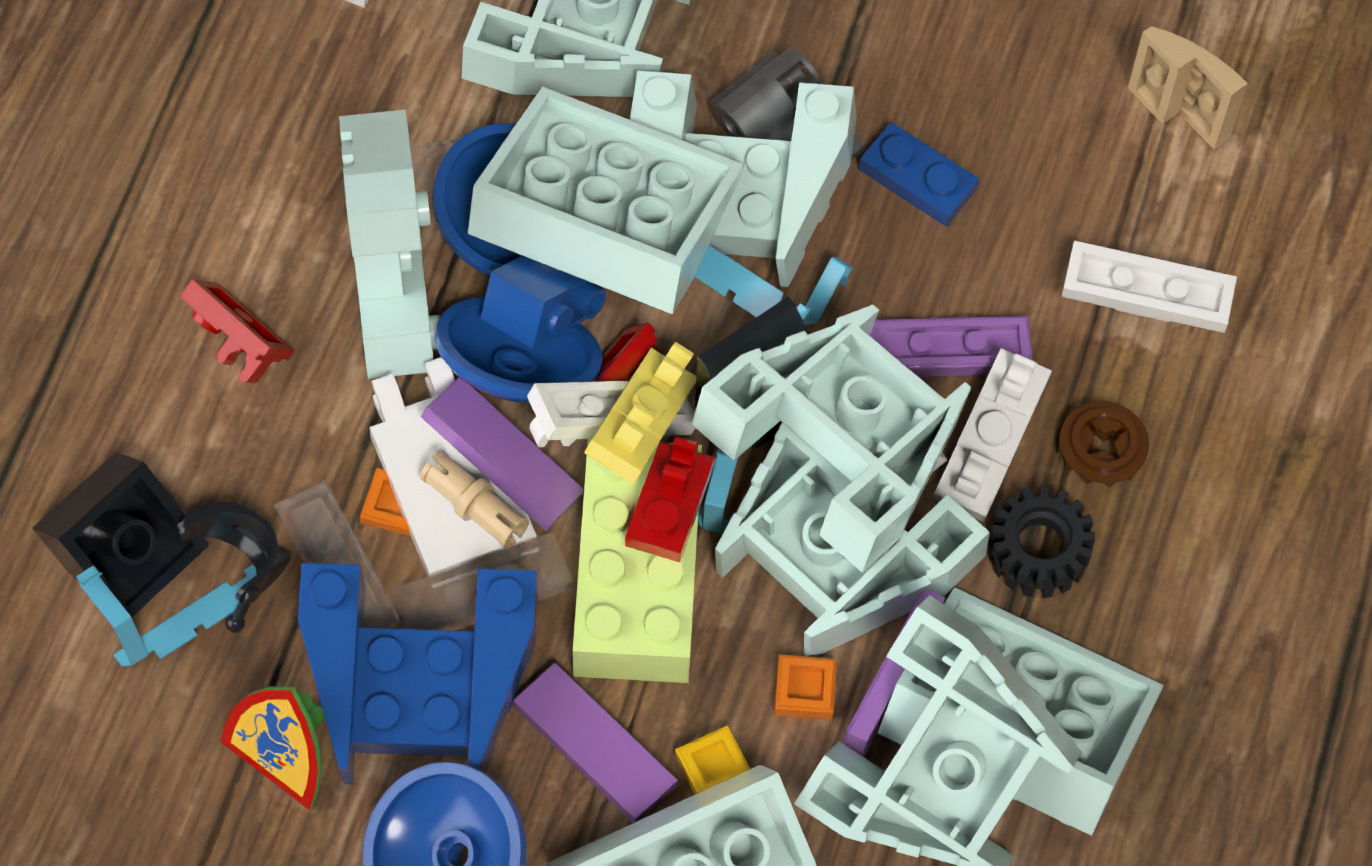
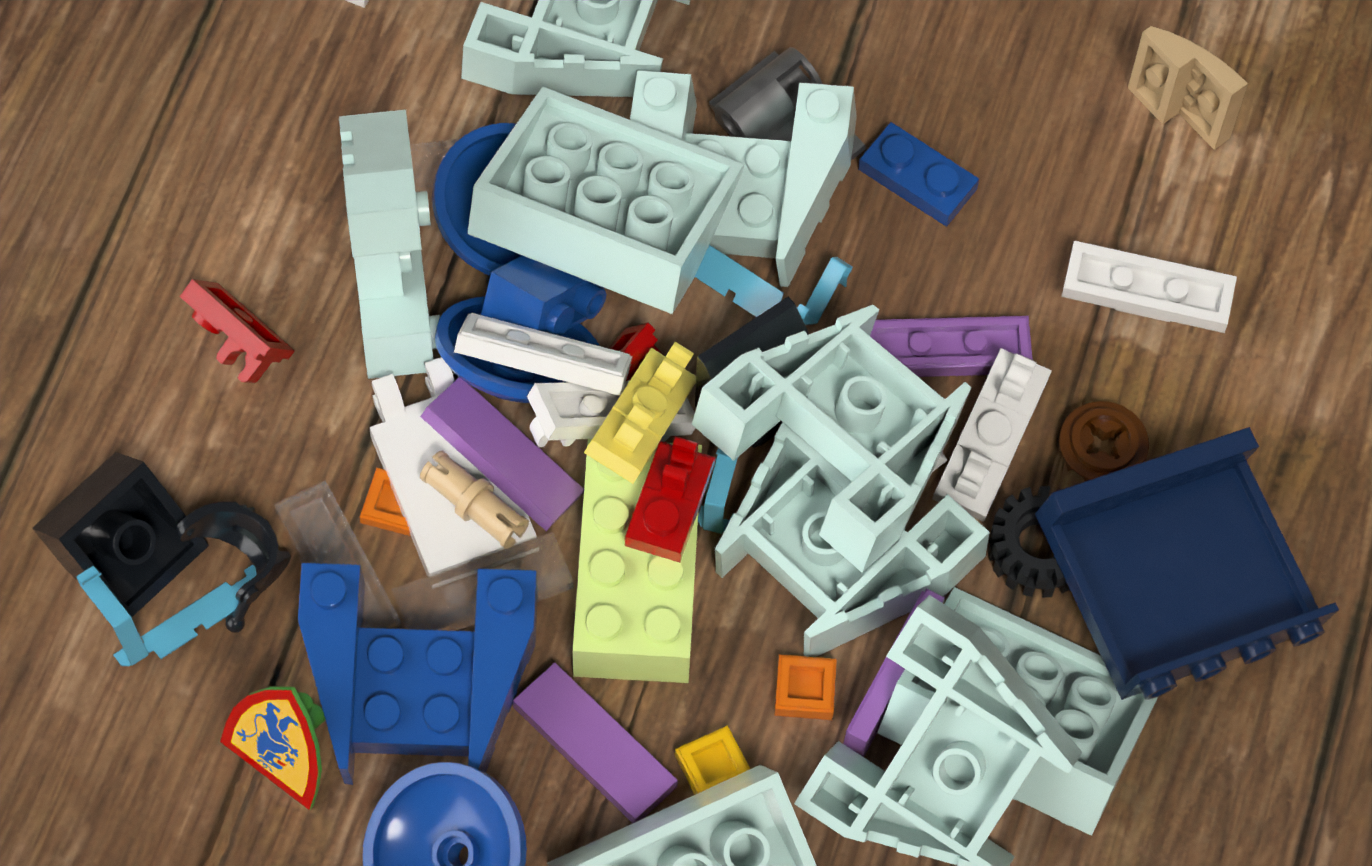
none -> white tile [454,313,633,396]
none -> dark blue panel [1035,427,1339,700]

